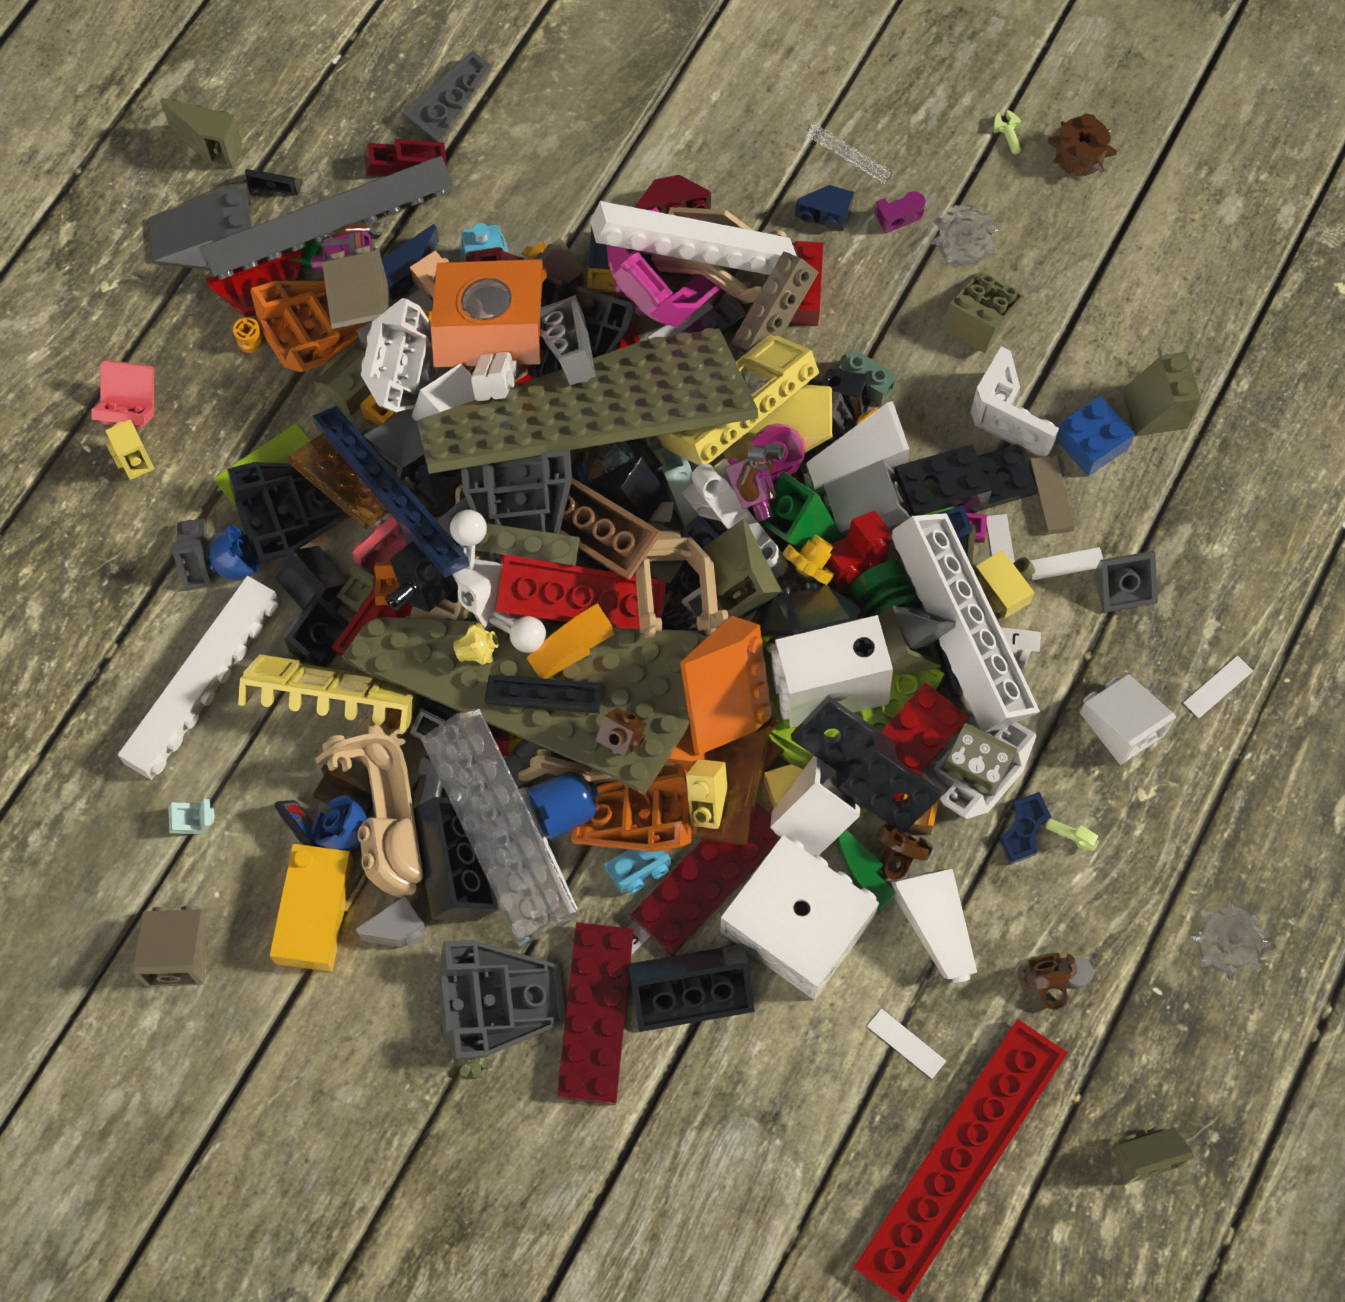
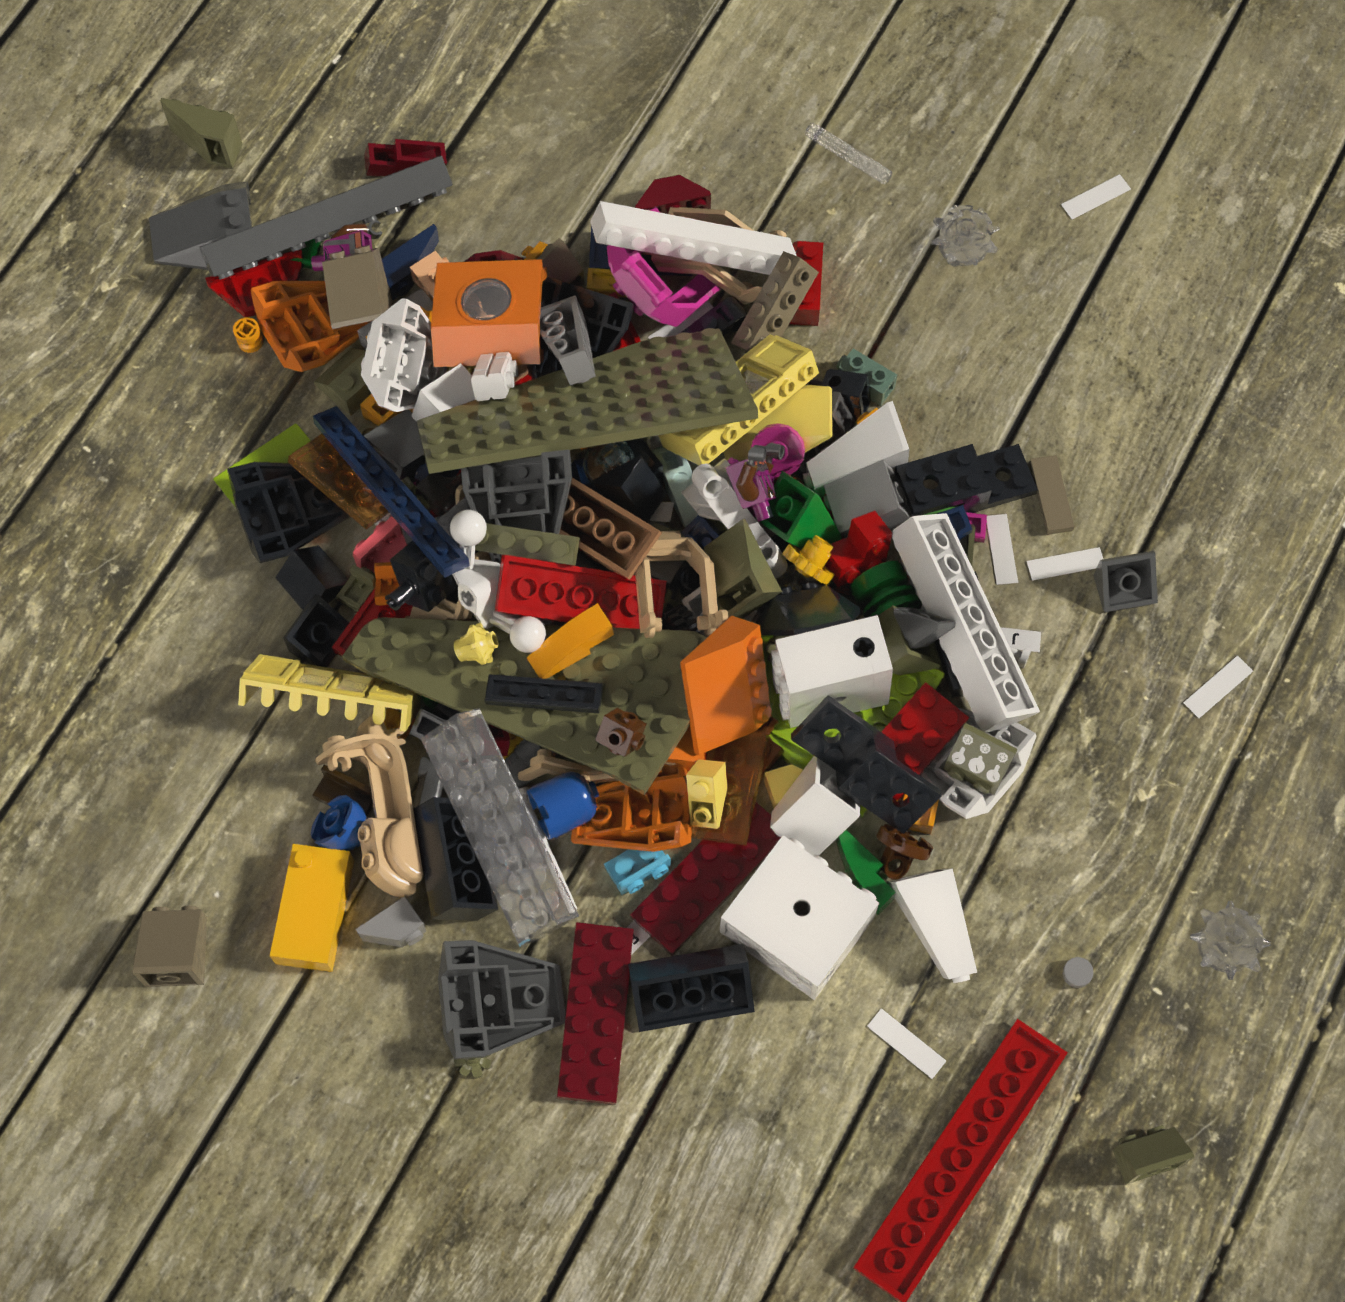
coral bracket [91,360,154,428] -> none
light yellow brick [105,419,155,480] -> none
white brick [118,576,279,780] -> none
light aqua bracket [168,799,214,834] -> none
dark grey bracket [172,518,211,590] -> none
blue cylinder [207,525,259,581] -> none
black slope [245,169,302,195] -> none
slope [274,800,320,847] -> none
dark grey wing [402,51,491,142] -> none
medium azure torso [459,223,509,262] -> none
dark blue slope [795,185,854,231] -> none
magenta leg [874,191,926,234] -> none
olive slope [939,272,1024,353] -> none
white bracket [970,347,1059,457] -> none
light yellow brick [974,550,1035,619] -> none
yellowish green bar [993,110,1022,155] -> none
dark blue tile [998,792,1051,865] -> none
olive hinge [1013,557,1035,581] -> none
reddish brown tile [1017,953,1077,1010] -> none
yellowish green bar [1046,819,1099,851] -> none
reddish brown brick [1048,113,1117,176] -> none
blue brick [1055,396,1135,476] -> none
white slope [1080,674,1176,766] -> none
olive slope [1123,352,1201,437] -> none
none -> white sticker [1061,174,1131,219]

